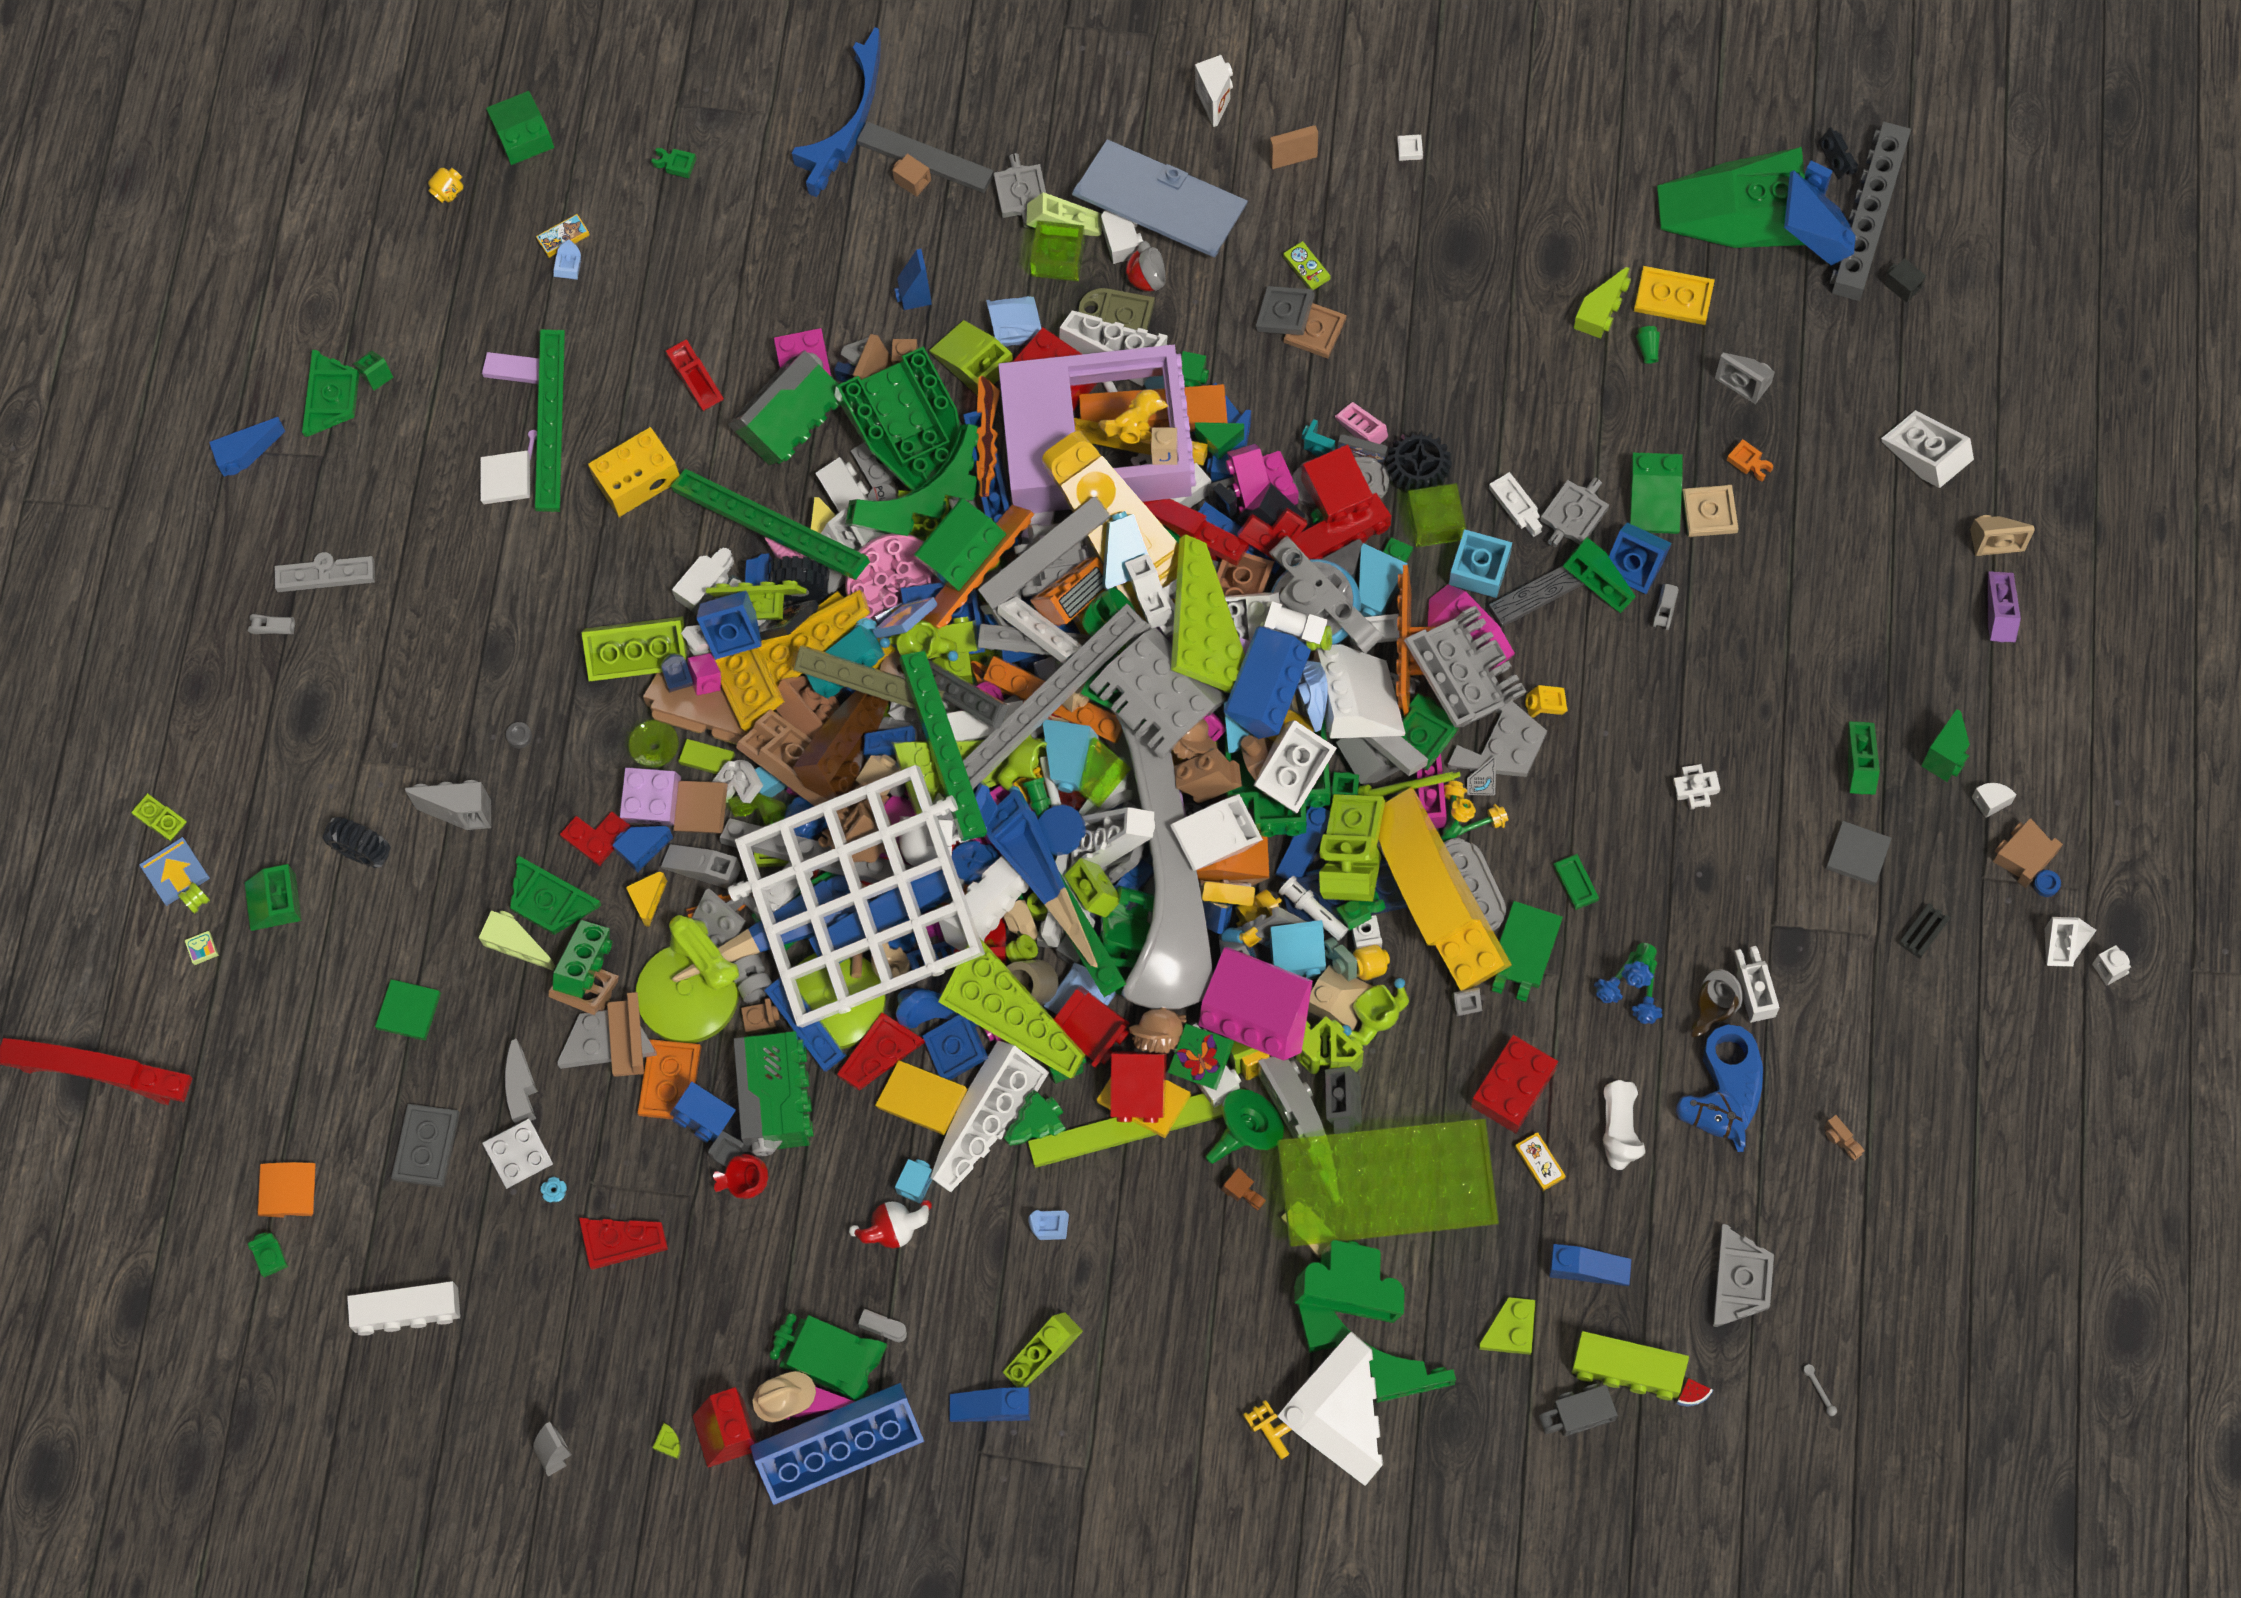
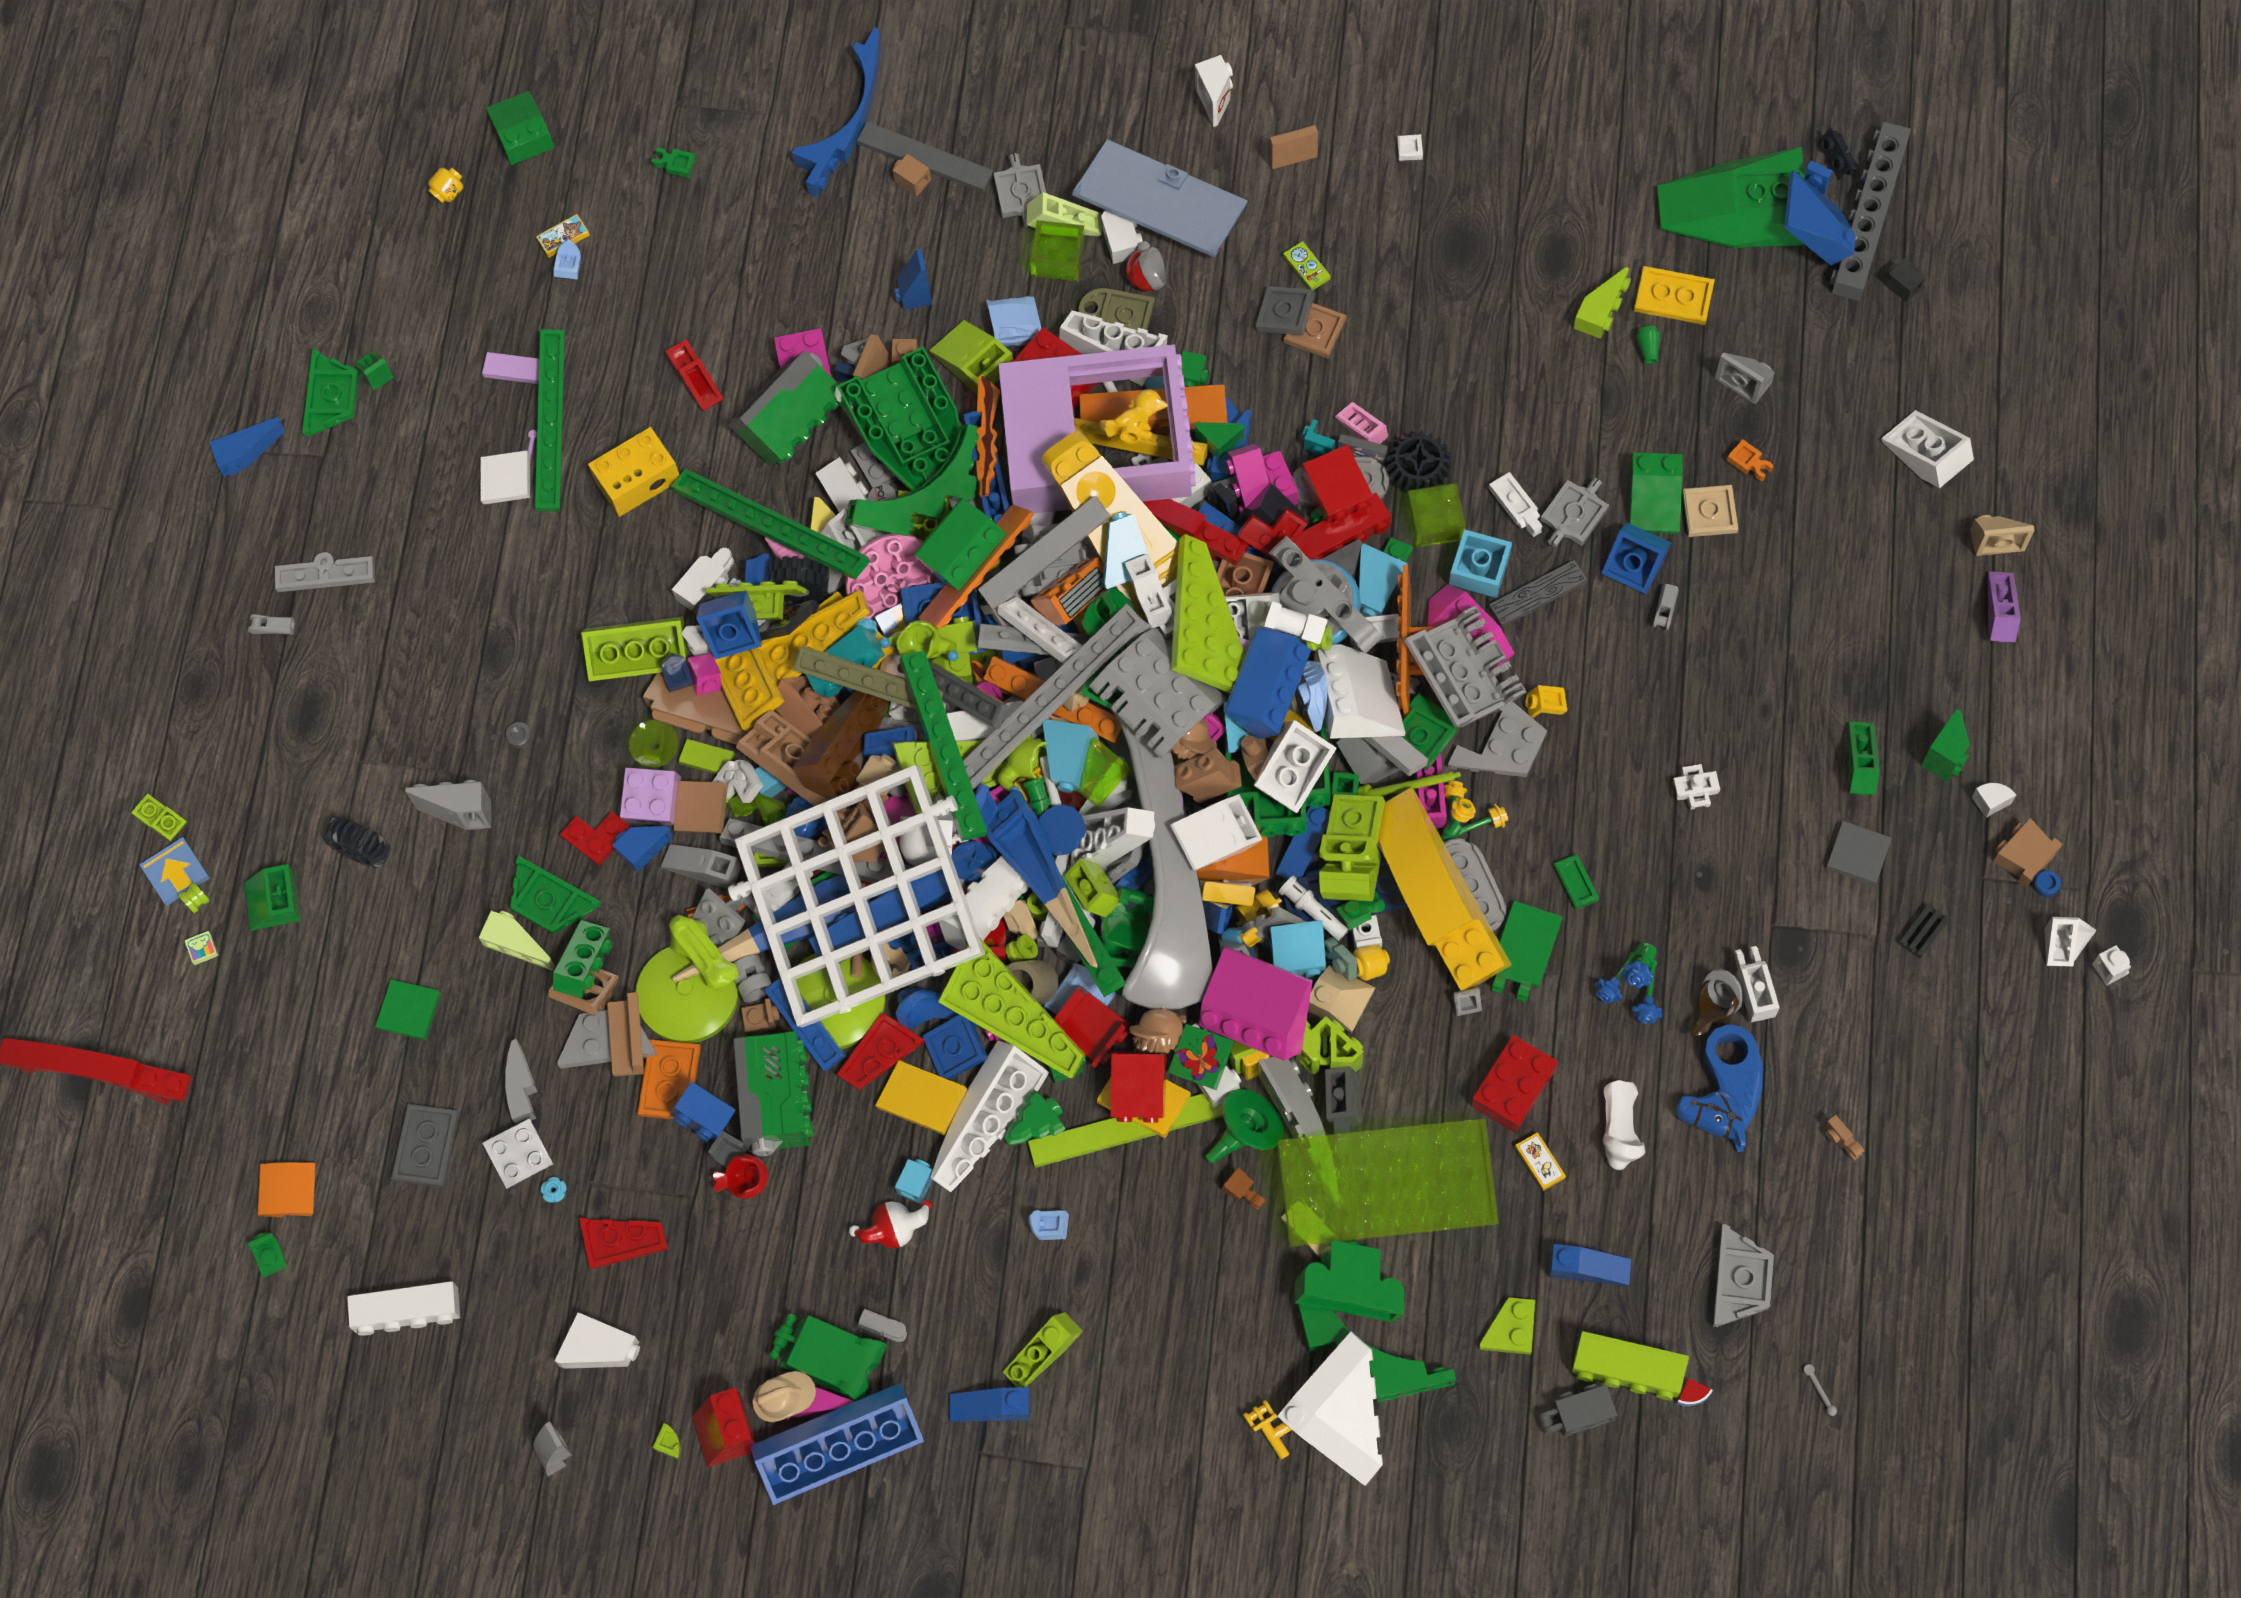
yellow slope [626,872,667,927] -> none
medium blue tile [872,597,937,638] -> none
tan brick [1151,427,1178,465] -> none
lime piece [1342,978,1409,1046] -> none
light grey sticker [1467,756,1496,795] -> none
green slope [1563,537,1636,613] -> none
none -> white slope [555,1313,640,1369]

